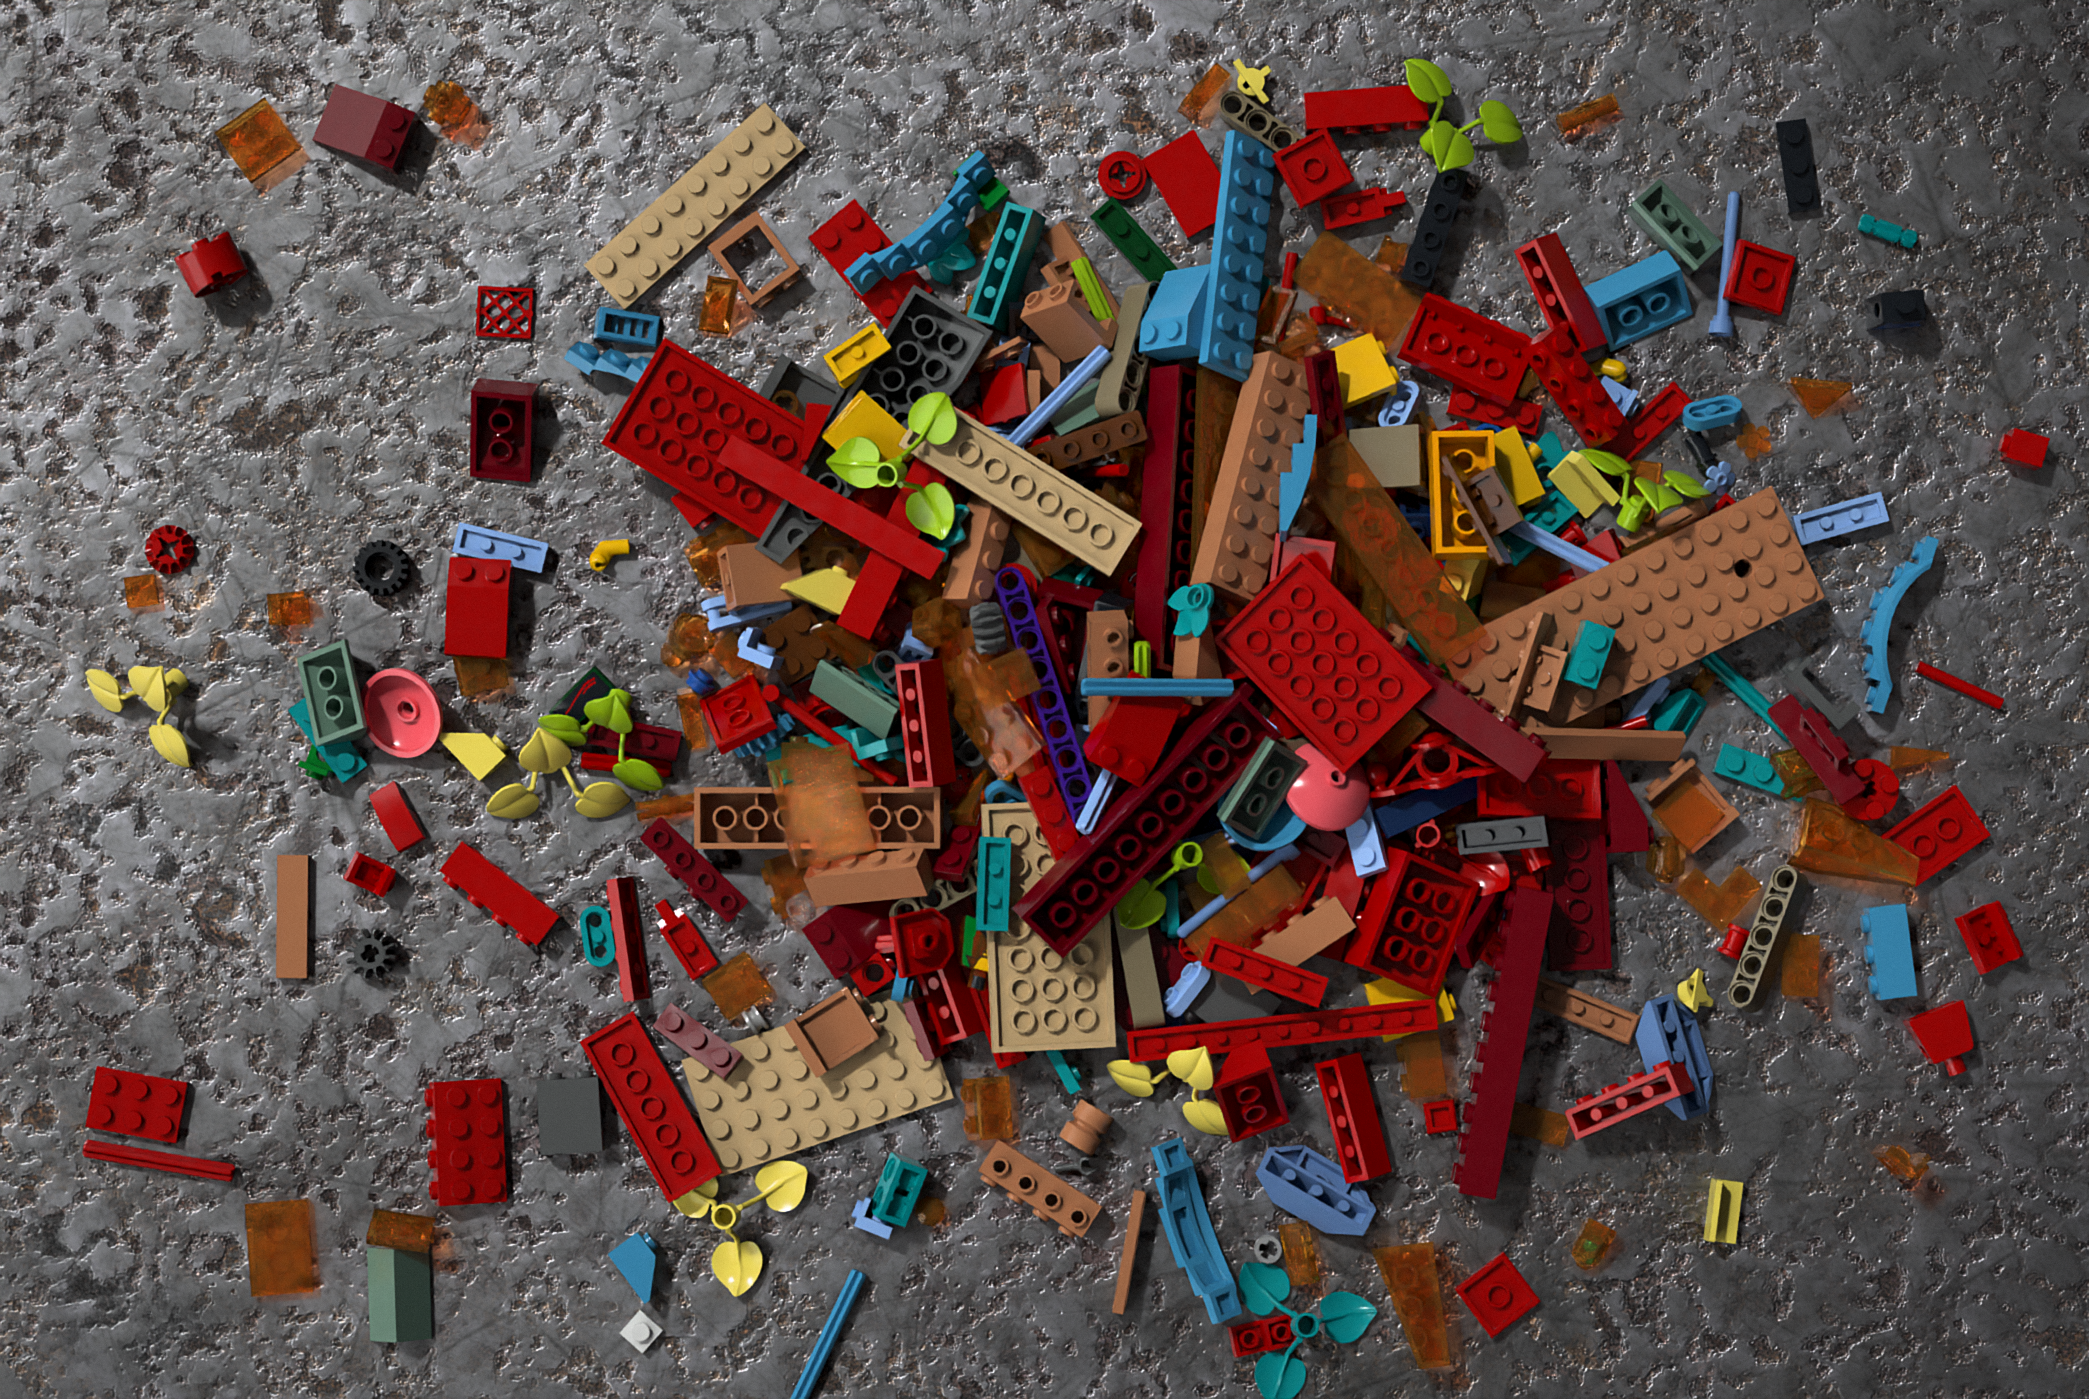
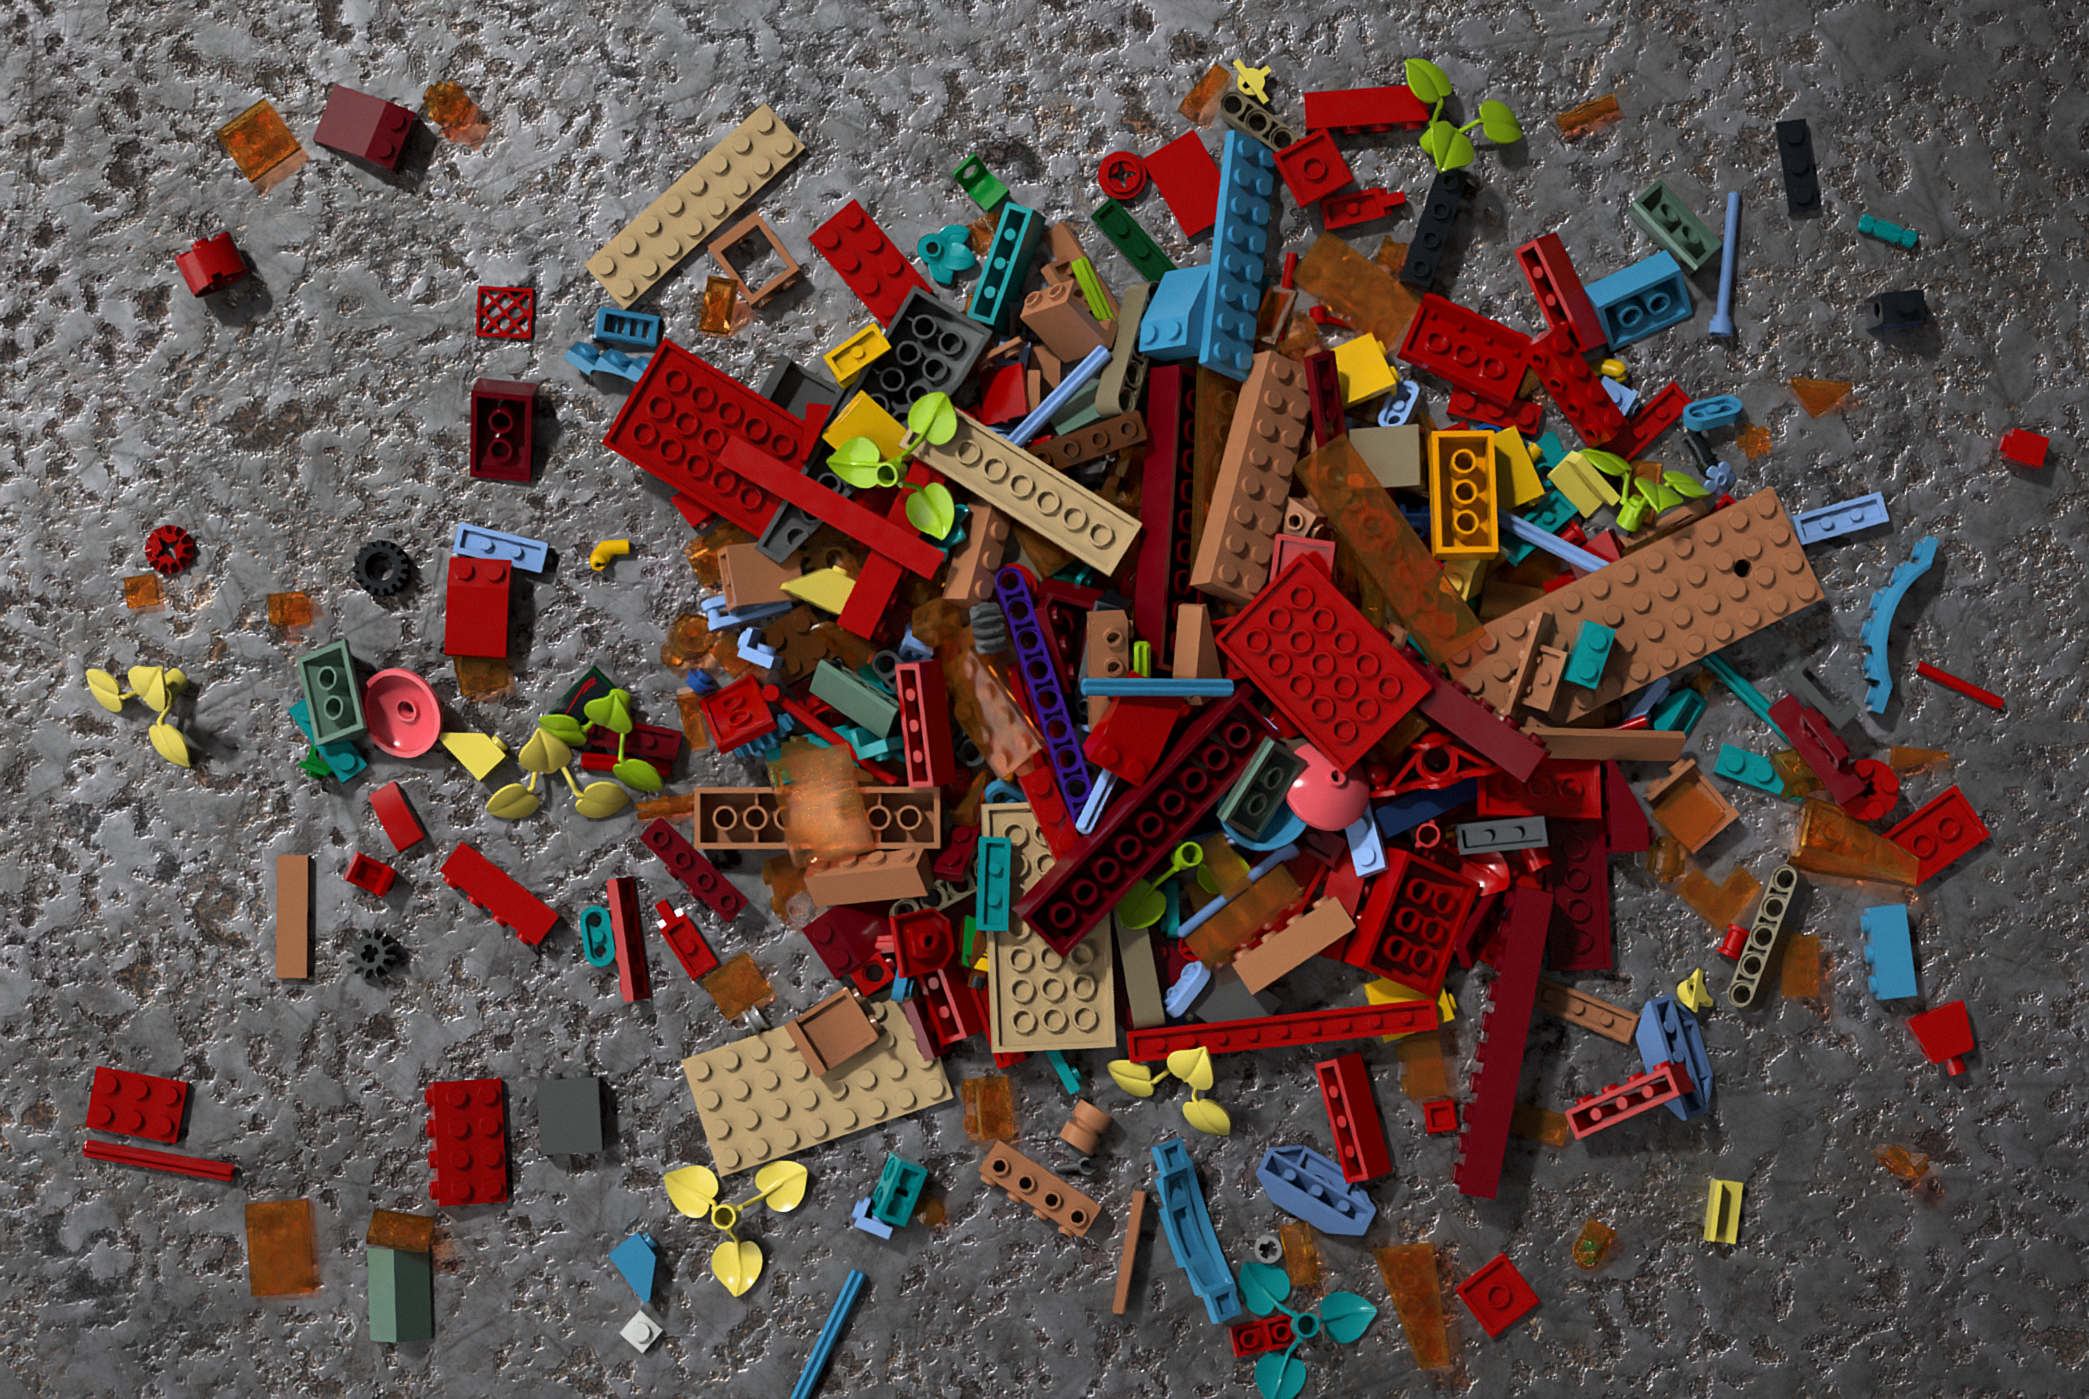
red plate [580,1011,724,1203] -> none
dark red plate [652,1002,744,1081] -> none
clear orange bush [771,390,799,415] -> none
dark azure piece [843,150,997,296] -> none
clear orange plate [966,646,1043,713] -> none
red bar [1067,464,1129,480] -> none
teal plate [1168,583,1214,638] -> none
red plate [1201,936,1329,1008] -> none
red slope [1212,1039,1290,1144] -> none
dark azure slope [1279,414,1317,542] -> none
reddish brown bracket [1441,454,1525,567] -> none
red tile [1722,239,1796,316] -> none
red bracket [1954,900,2024,975] -> none

